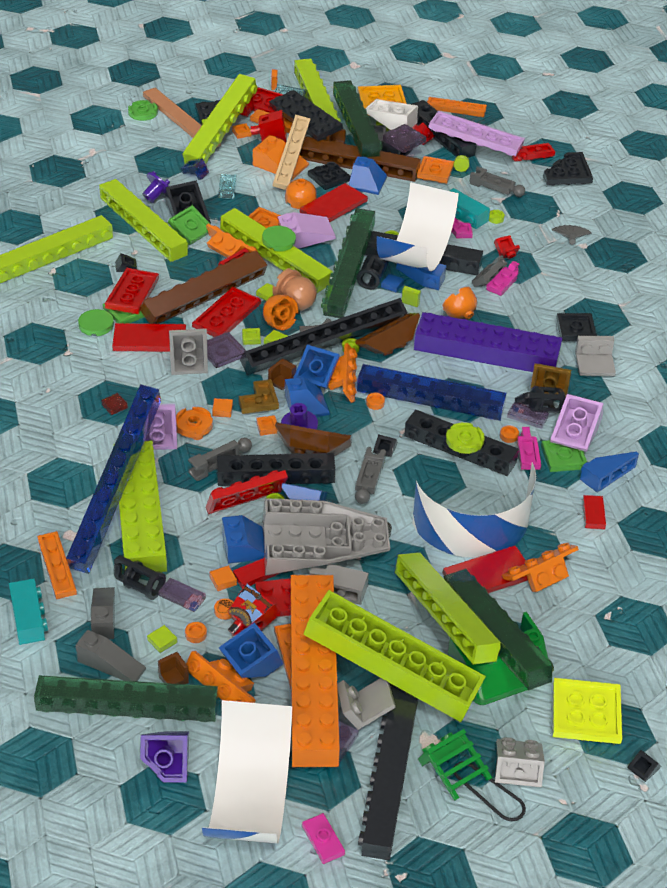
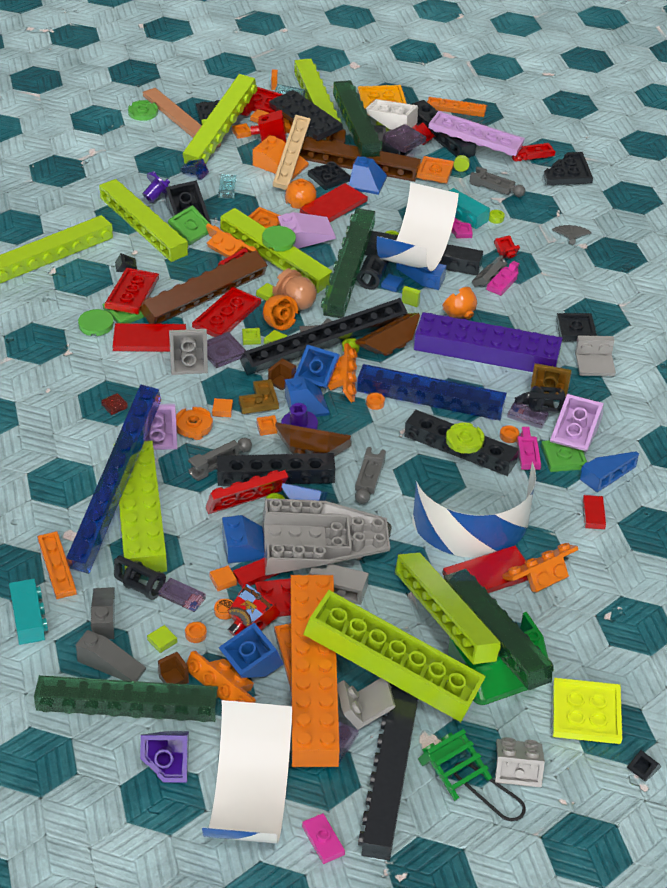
black slope [373,434,398,457] -> none

